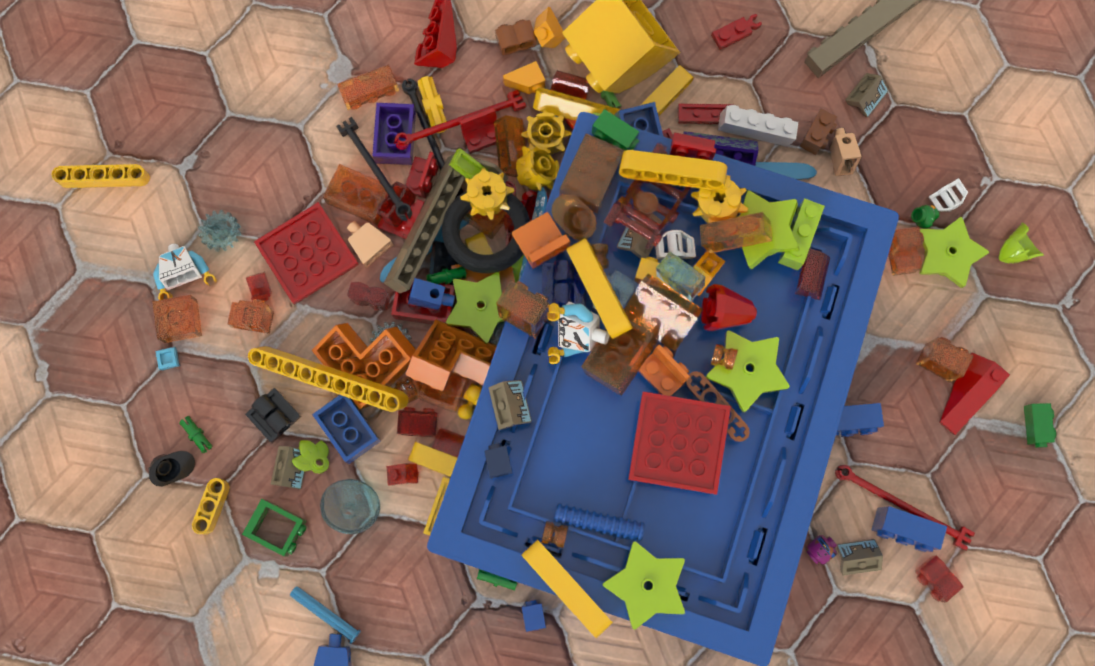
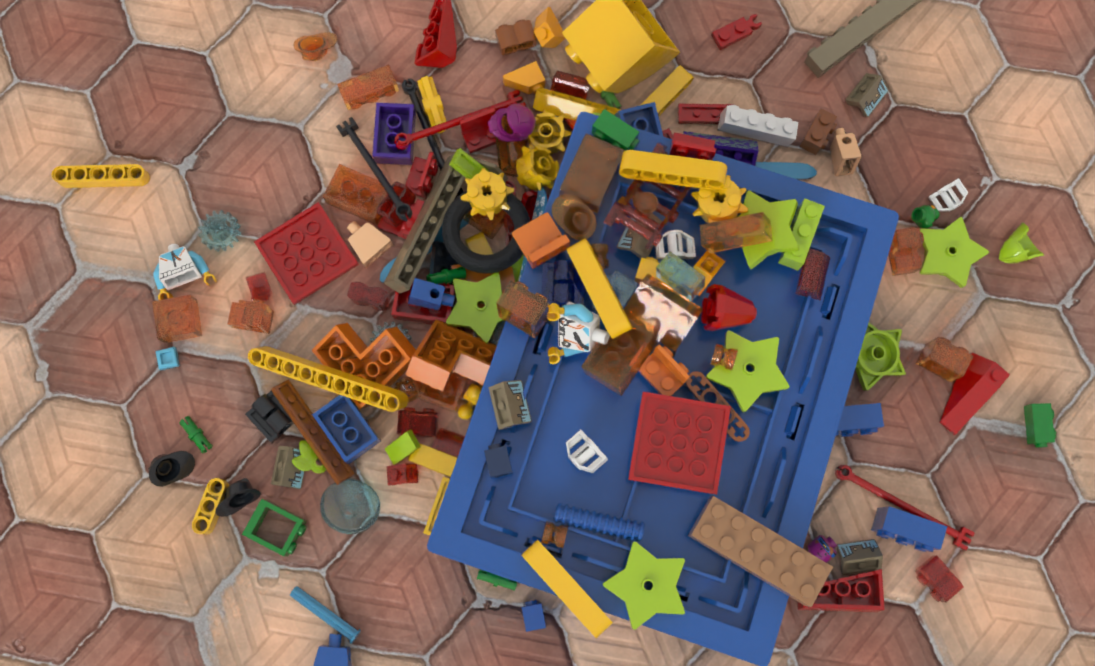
none -> black piece [215,478,261,517]
none -> dark orange tile [271,379,355,486]
none -> clear orange piece [293,32,338,61]
none -> lime tile [385,430,421,465]
none -> magenta helmet [488,103,536,142]
none -> white piece [566,430,608,473]
none -> medium nougat brick [688,496,833,607]
none -> red wedge [798,569,885,612]
none -> lime plate [855,323,906,391]

